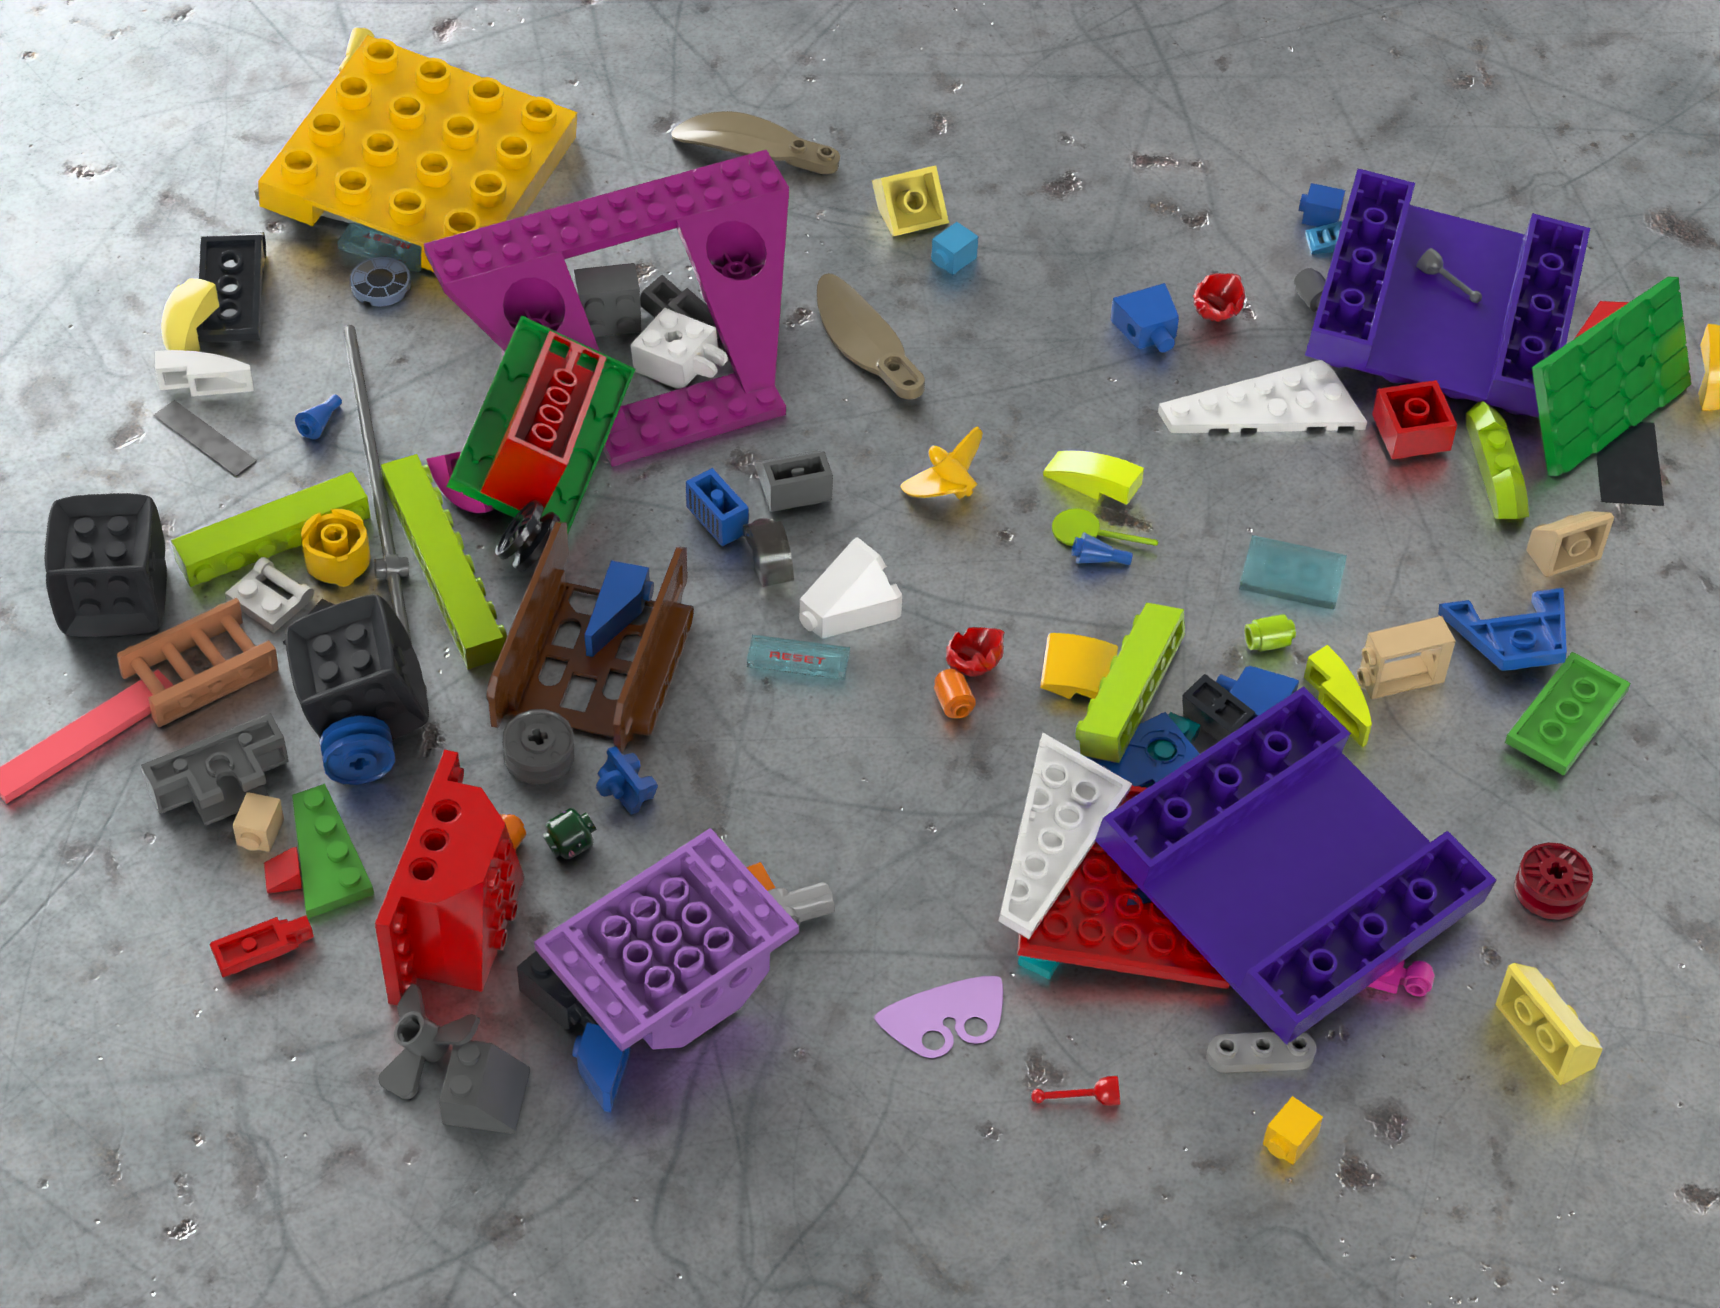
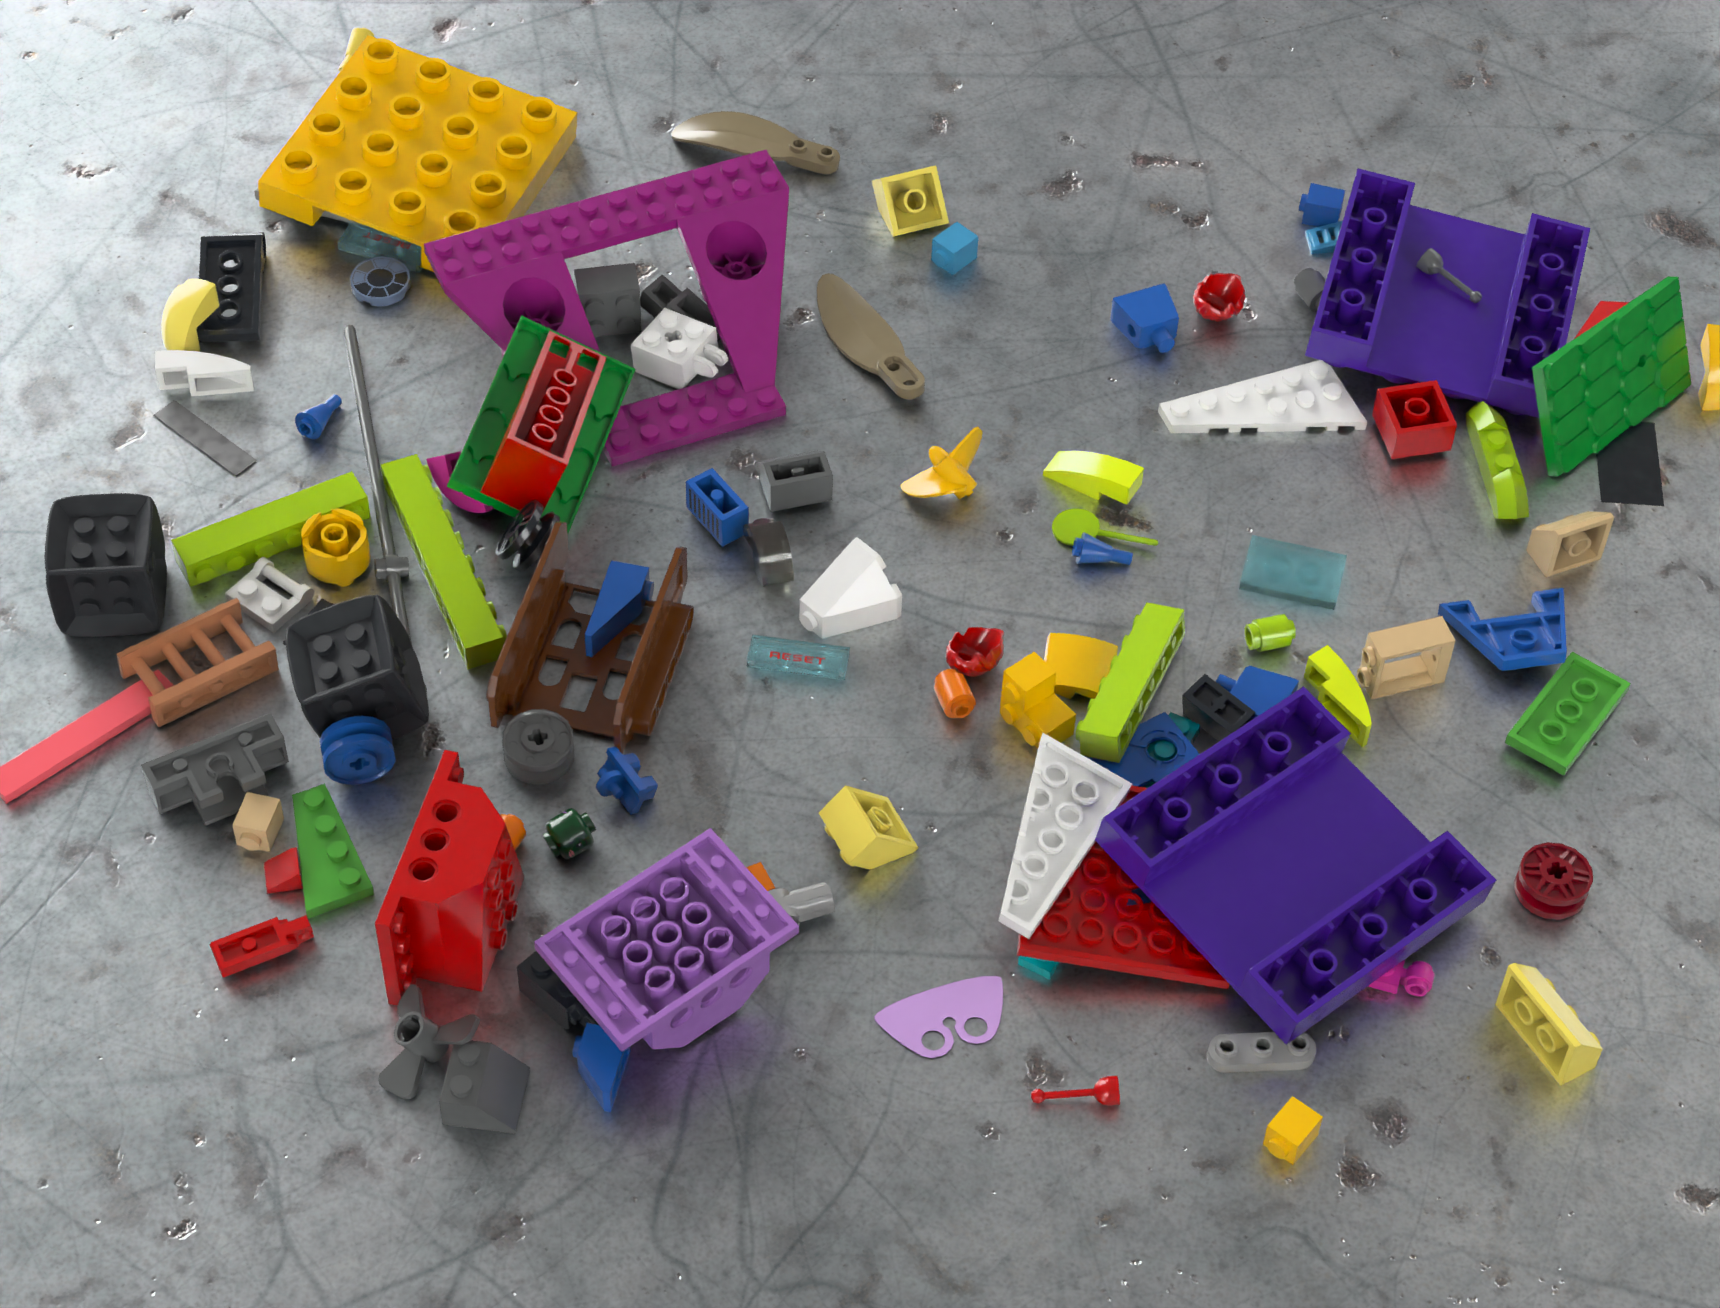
none -> light yellow slope [819,785,919,870]
none -> yellow brick [1000,651,1076,749]

